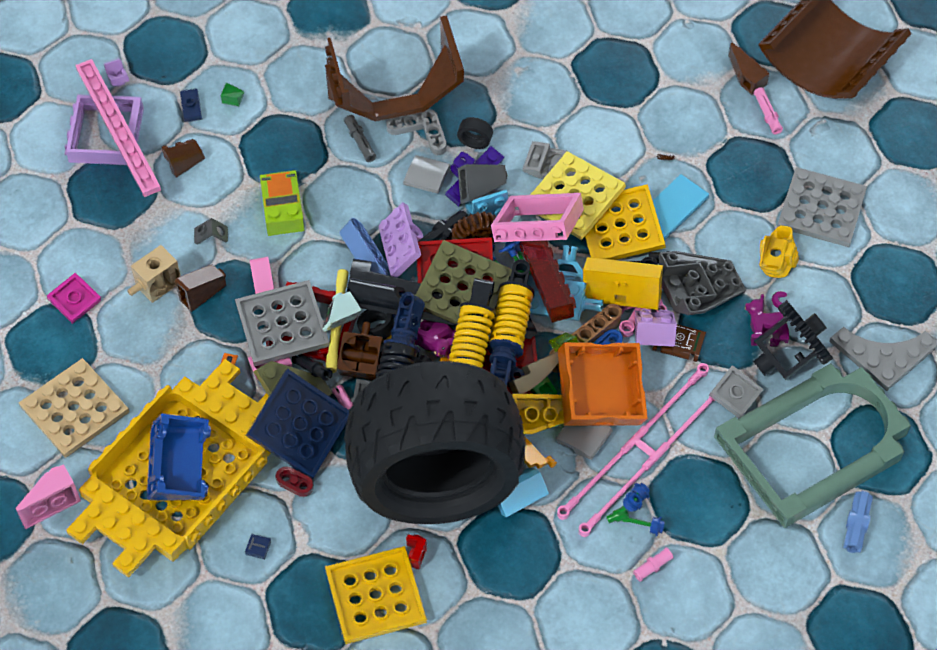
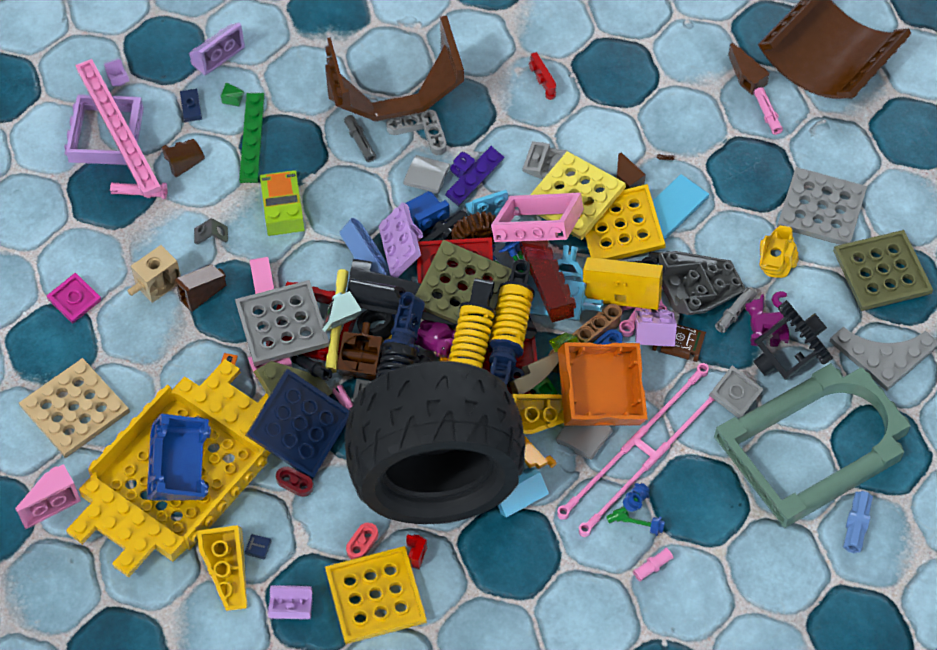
black tyre [457,117,493,149] -> none
dark grey slope [458,164,507,204] -> none
none -> bright pink pin [110,183,168,199]
none -> lavender slope [189,23,245,76]
none -> yellow wedge [197,525,247,611]
none -> green plate [239,93,265,183]
none -> lavender bracket [268,586,313,619]
none -> coral plate [346,523,378,559]
none -> blue bracket [405,191,450,232]
none -> red plate [529,52,556,100]
none -> reddish brown slope [616,152,646,190]
none -> light grey pin [715,287,757,333]
none -> olive piece [833,230,933,311]

